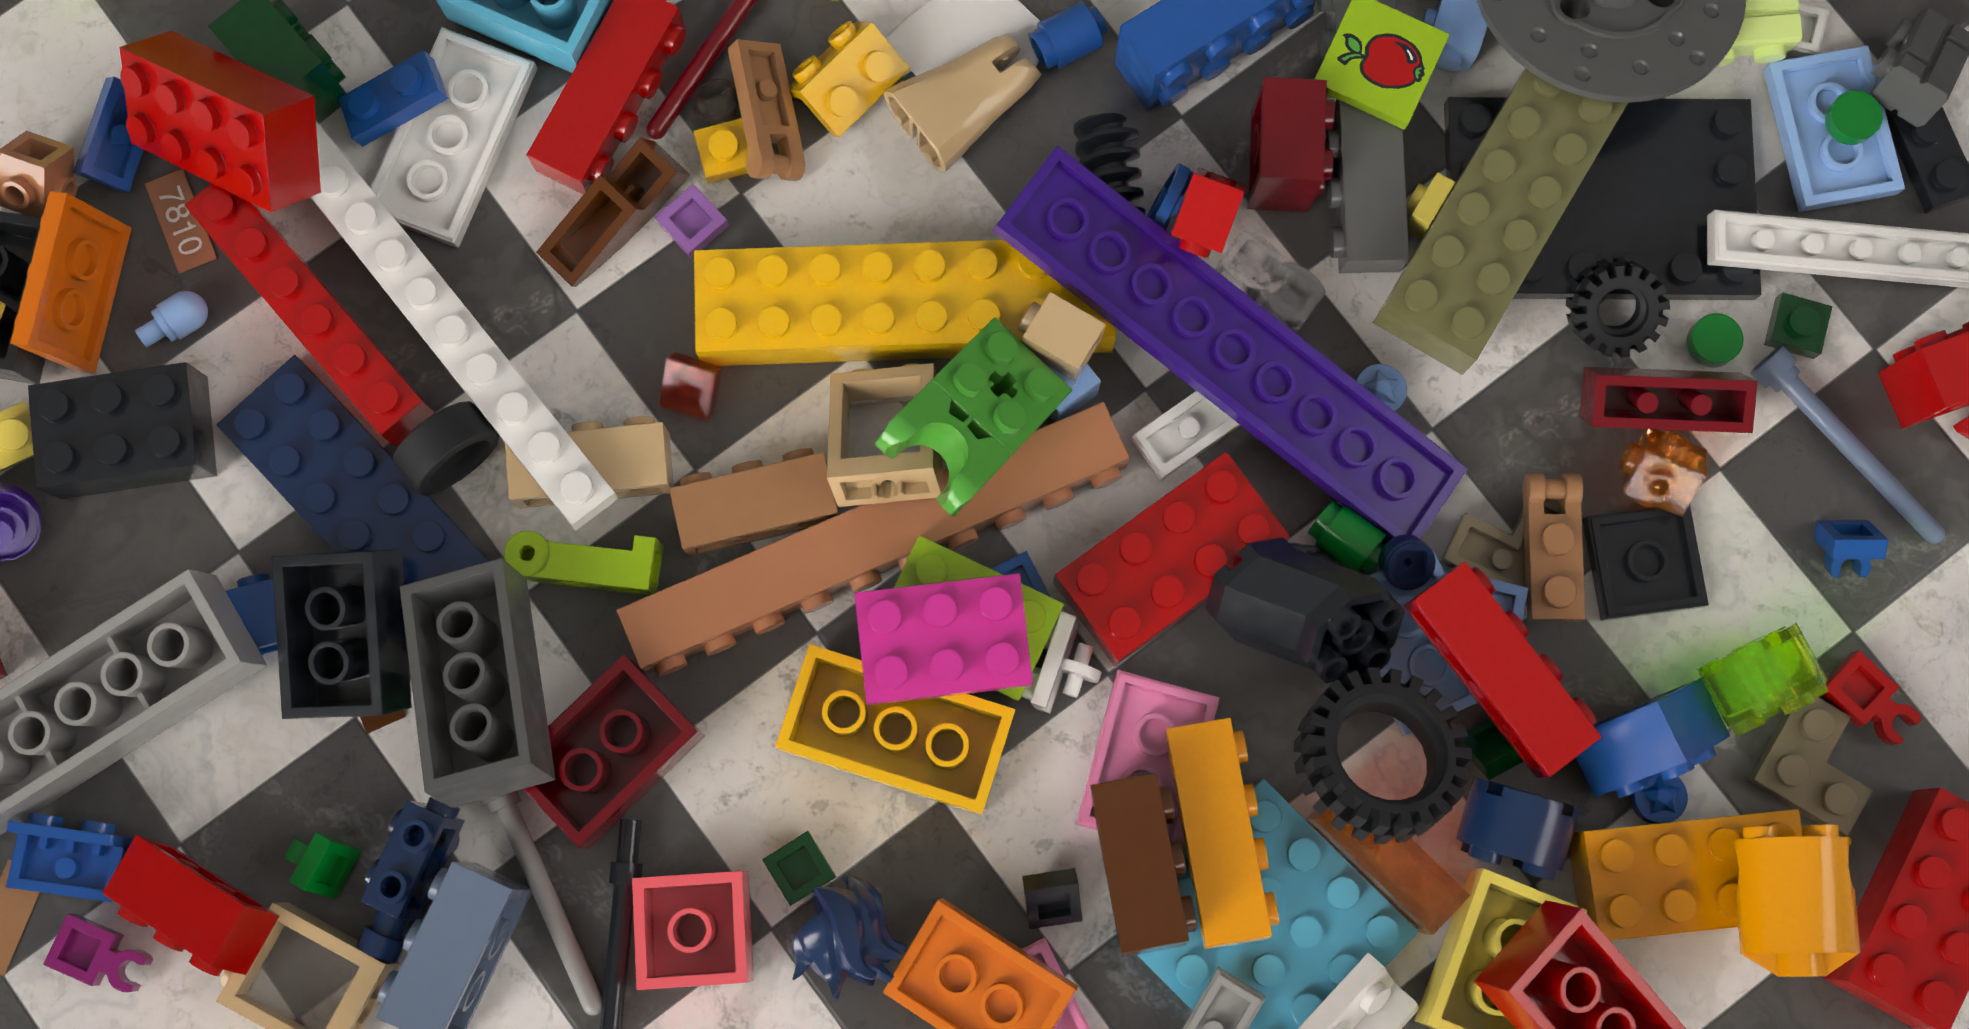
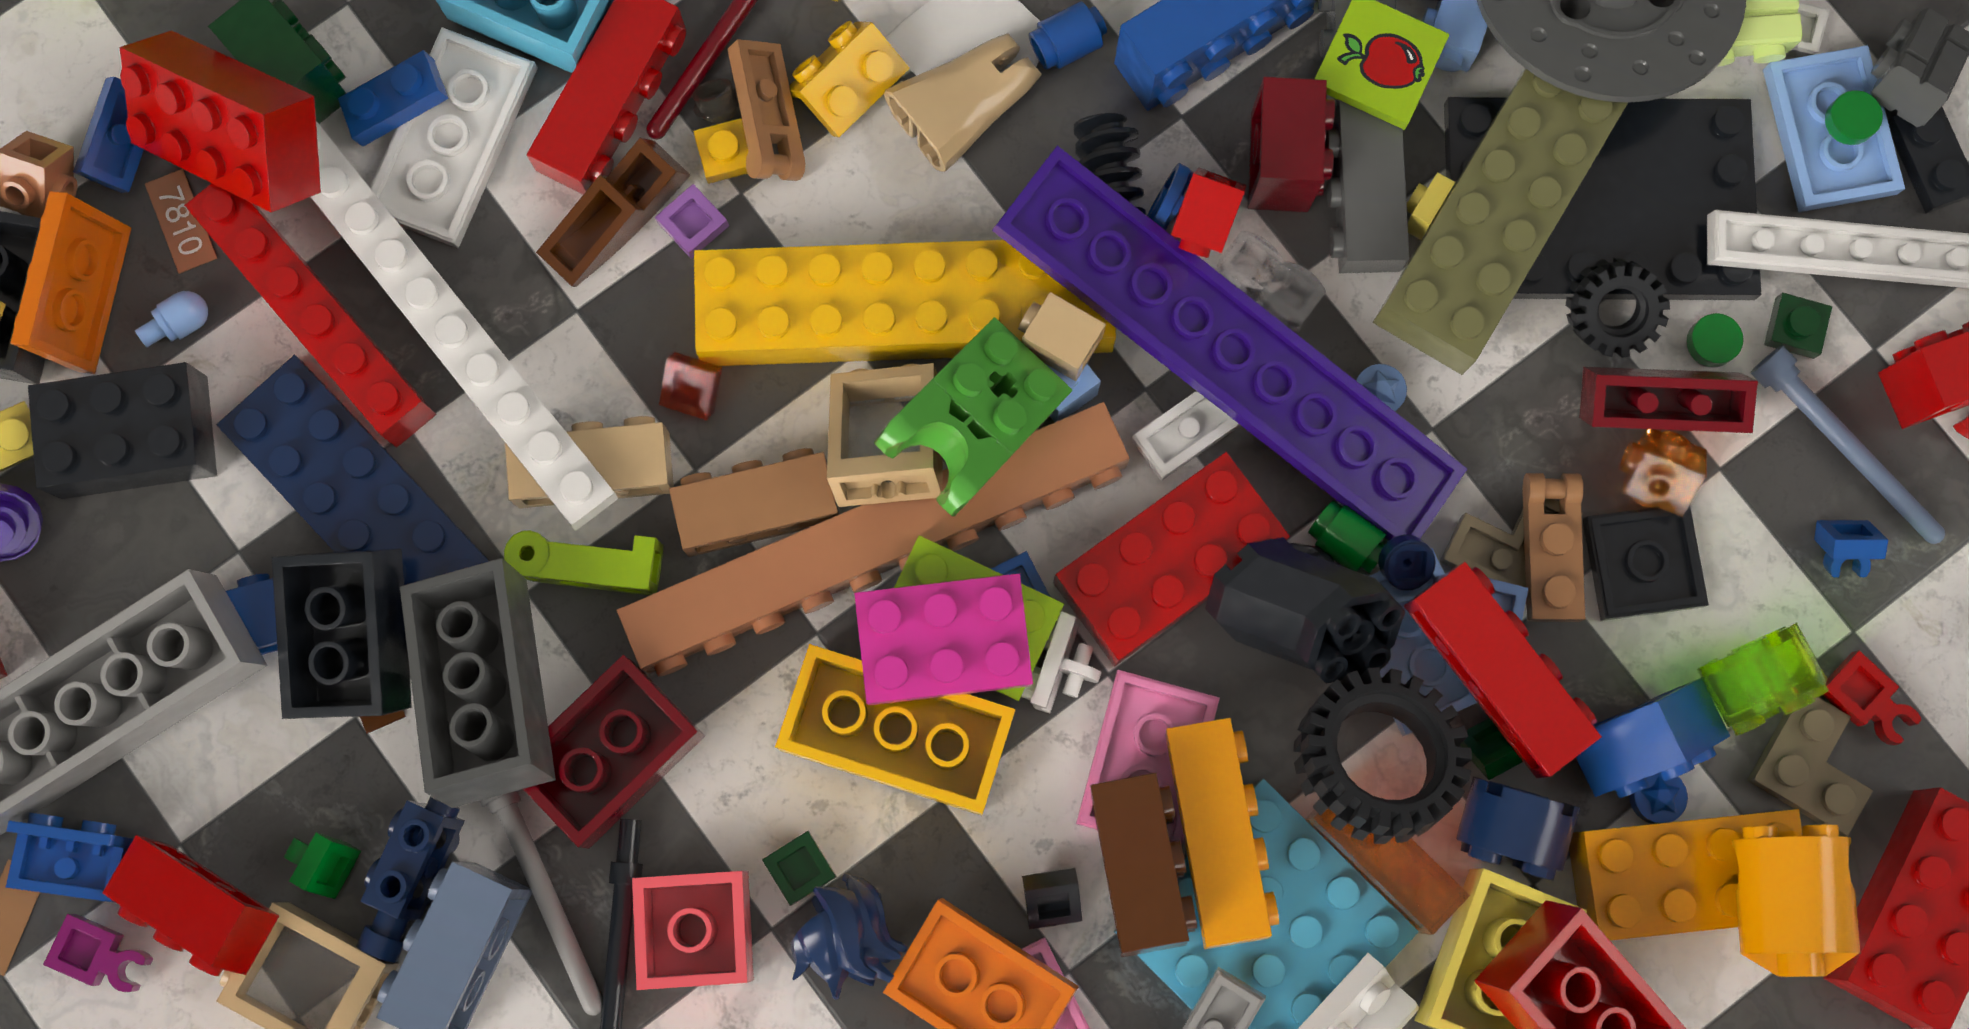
black tyre [393,401,499,496] -> none

